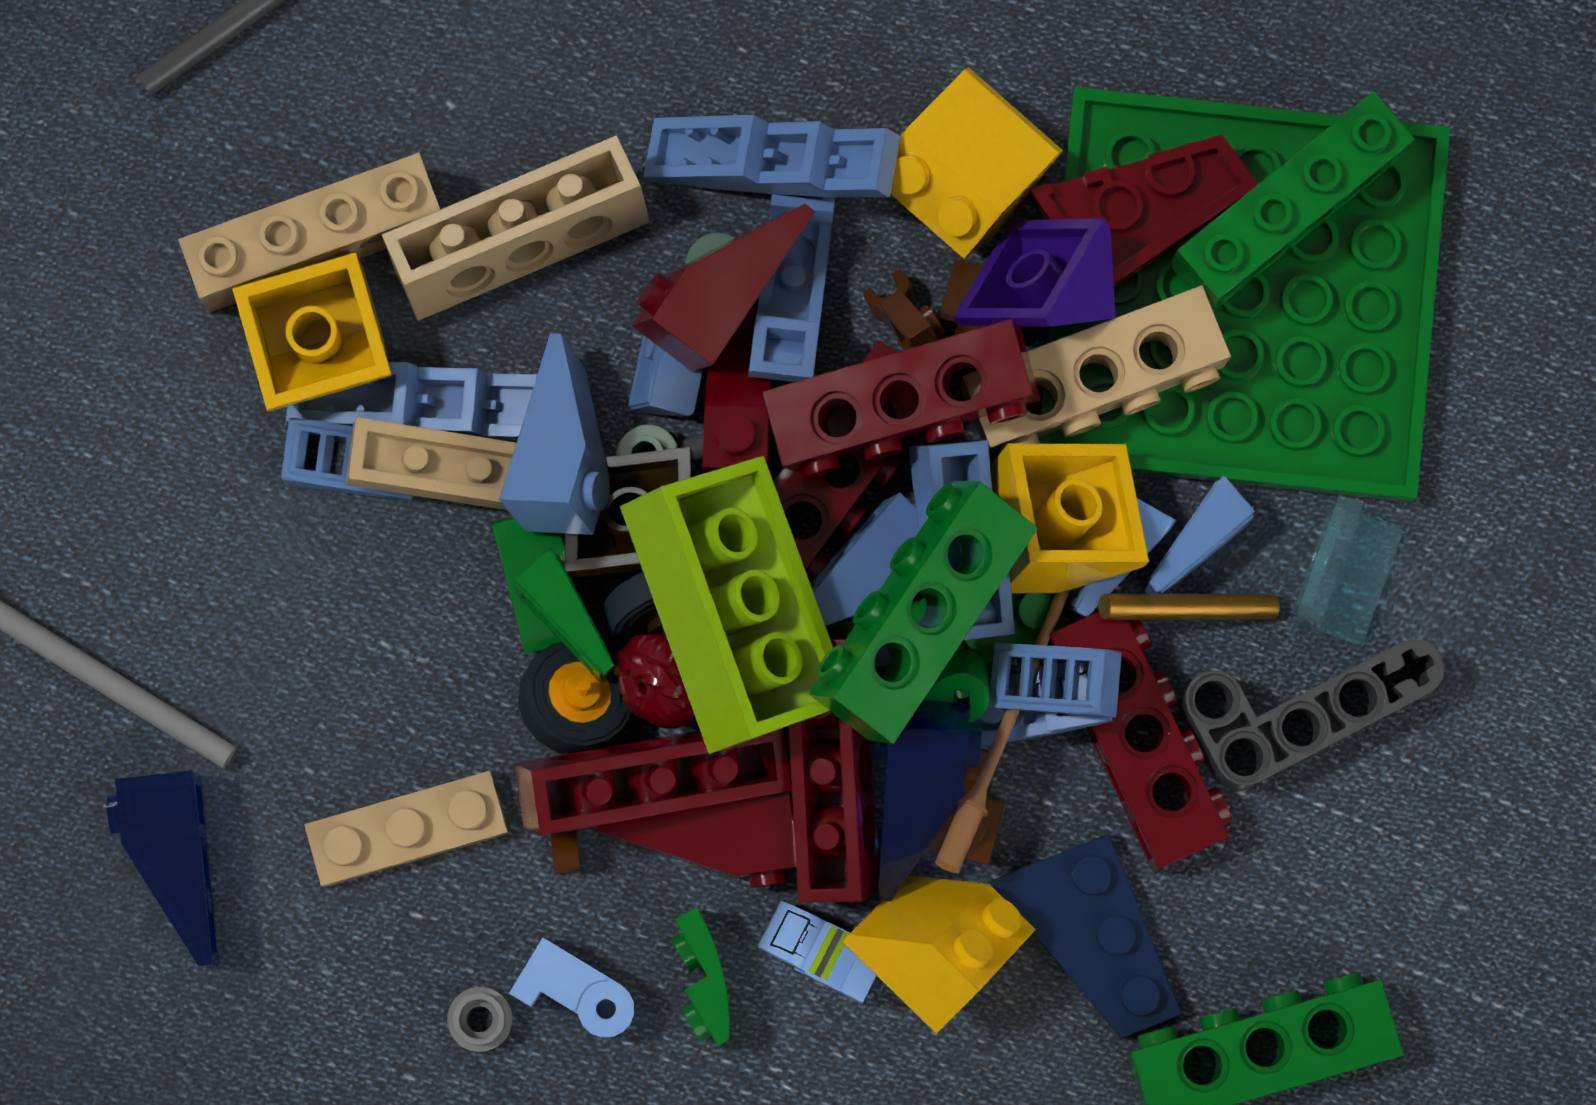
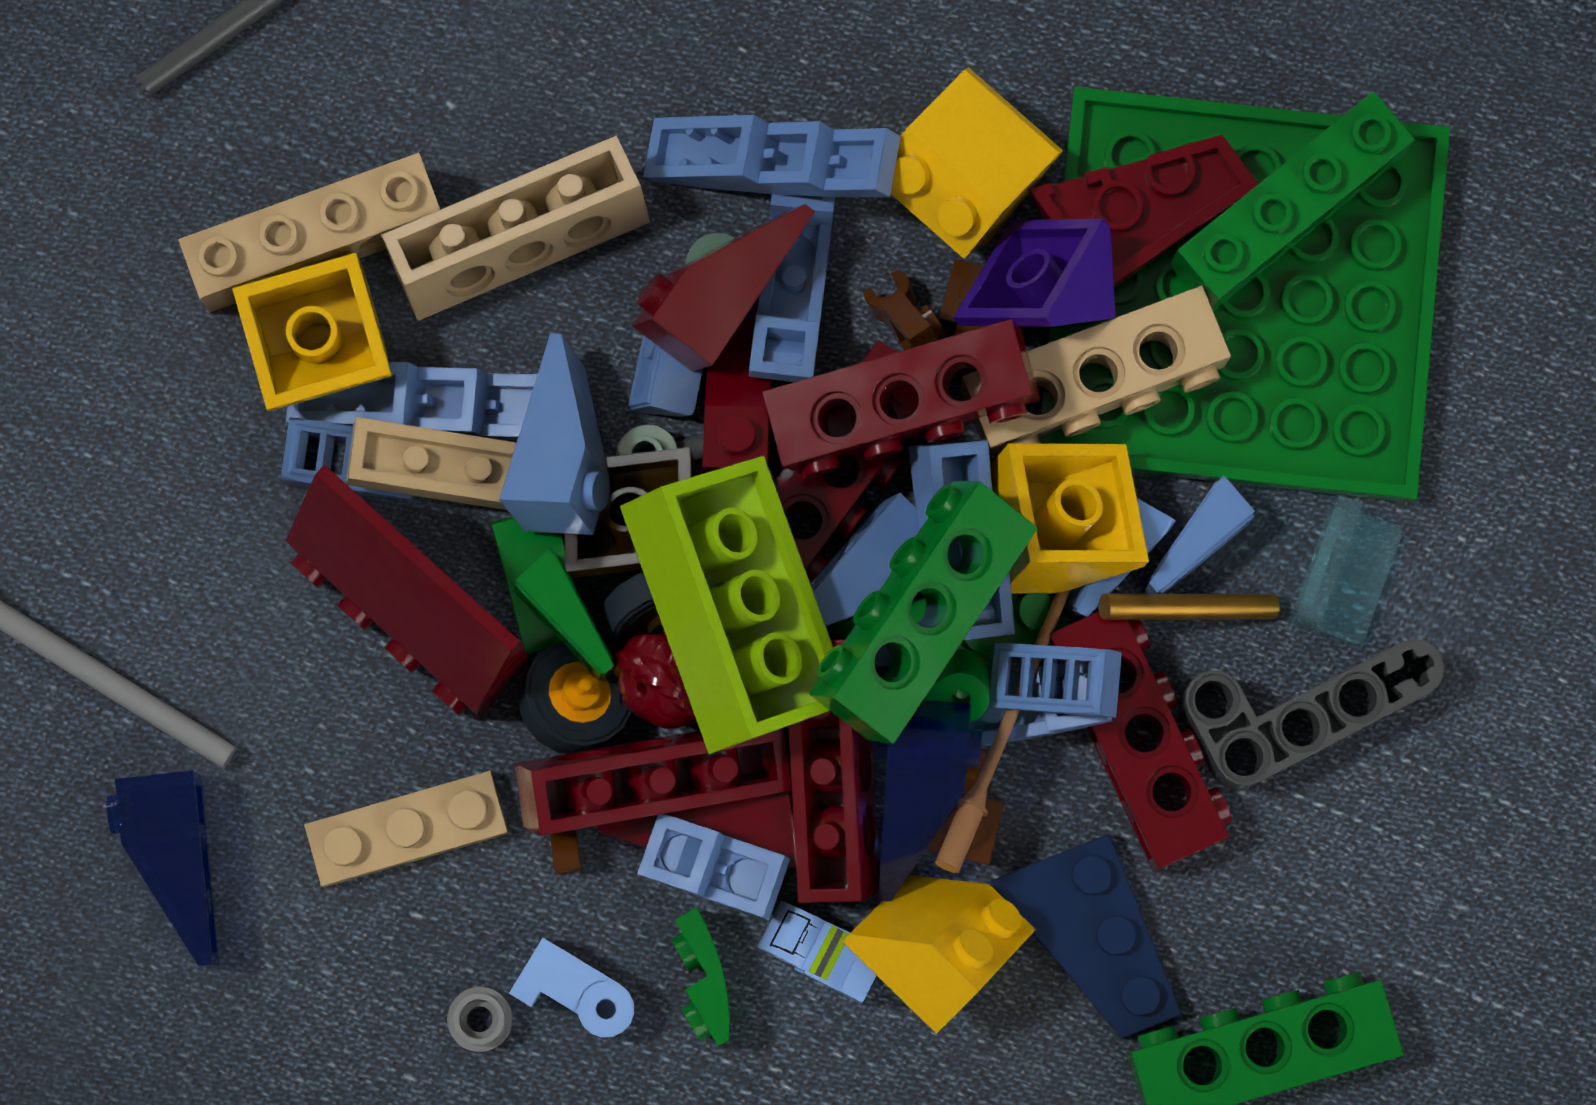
none -> dark red slope [285,464,531,718]
none -> medium blue slope [637,814,790,921]

